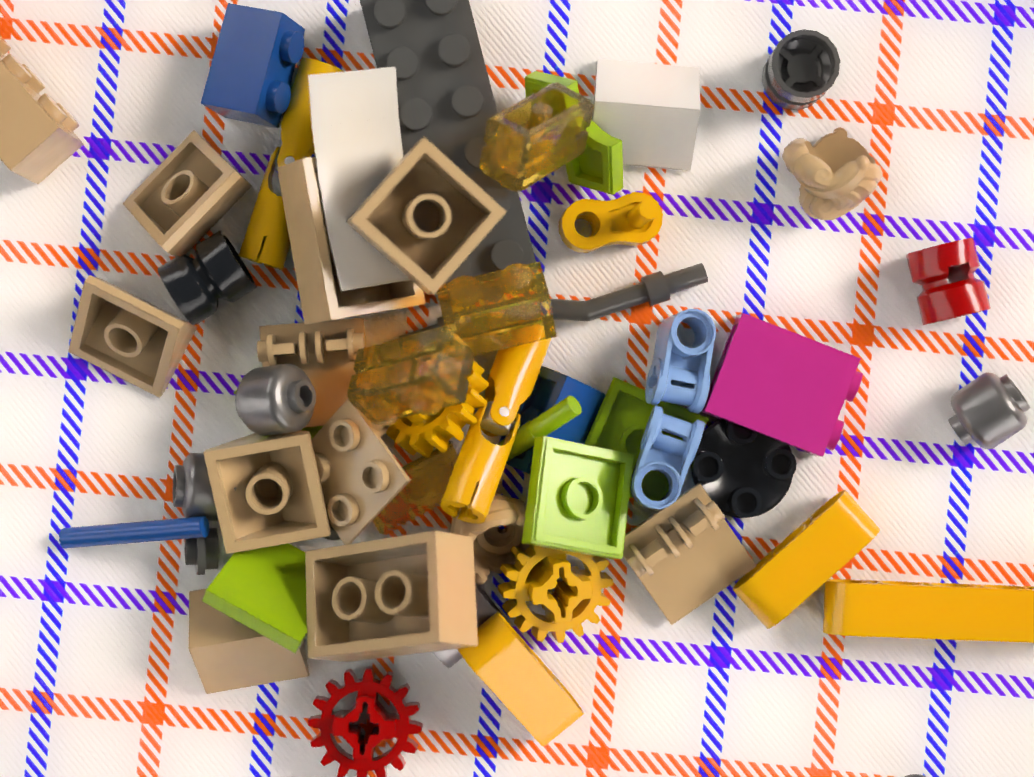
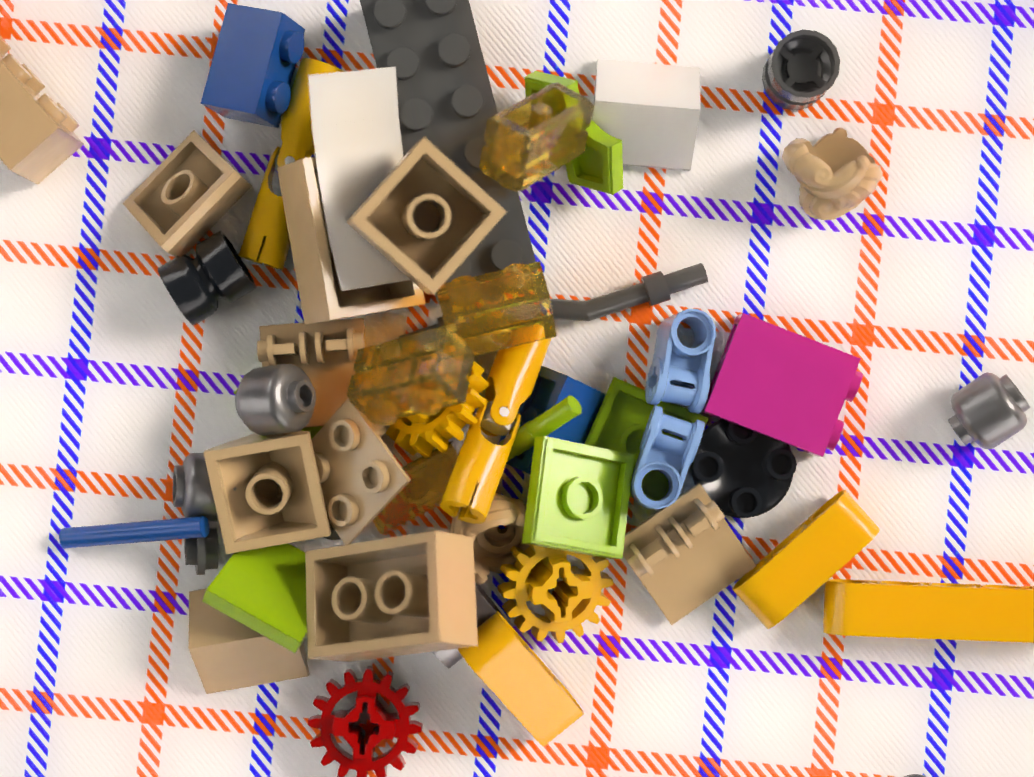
tan slope [68,275,197,398] -> none
yellow piece [558,192,663,253] -> none
red wheel [906,238,991,325] -> none

